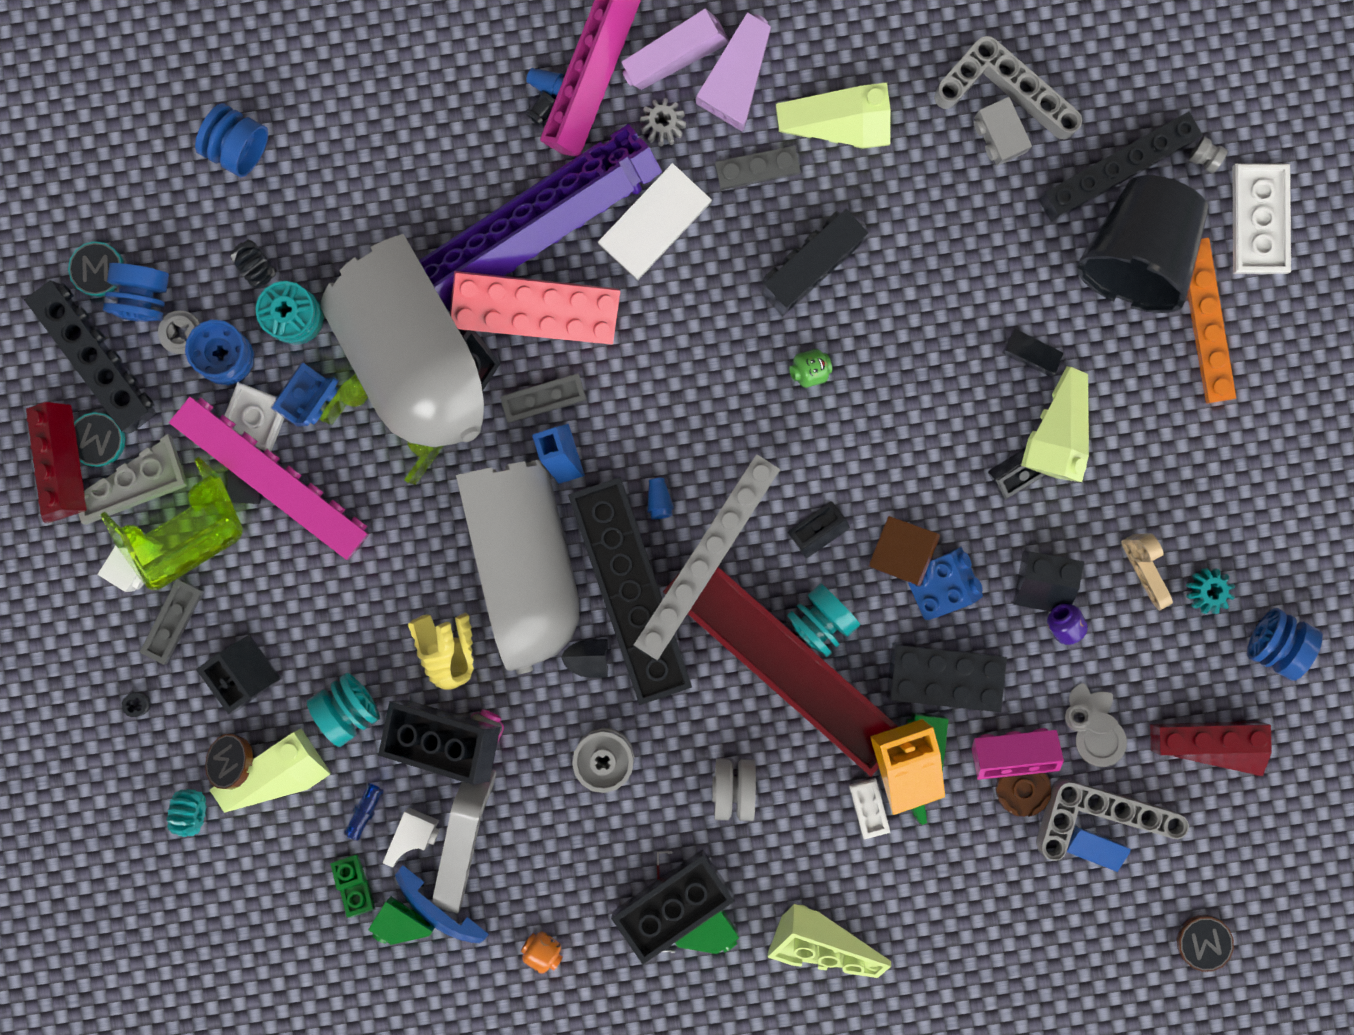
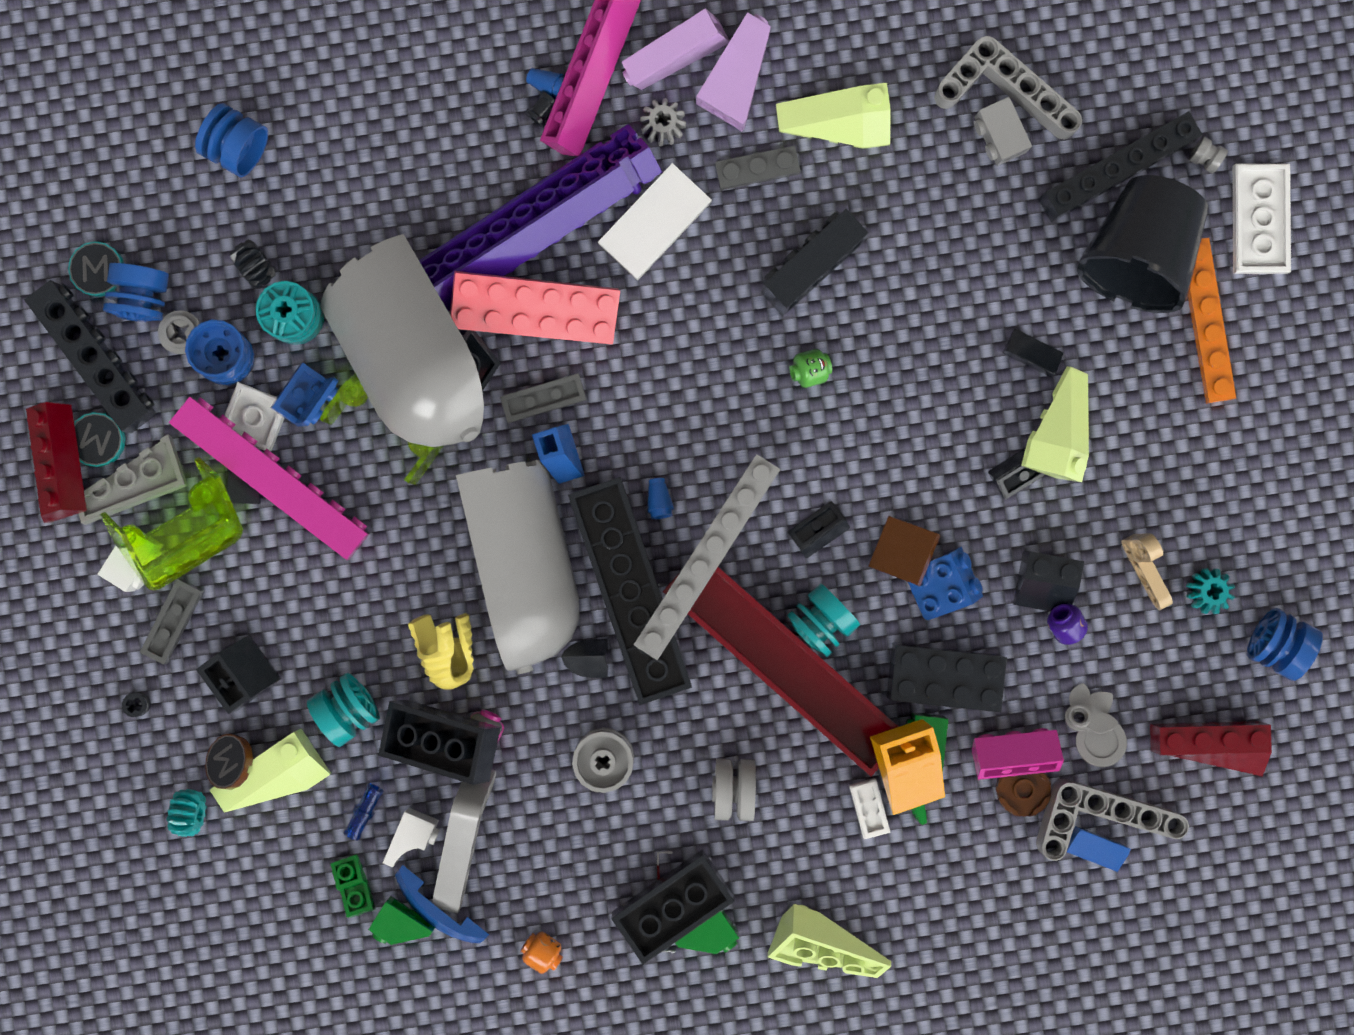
black tile [1177,915,1234,972] -> none

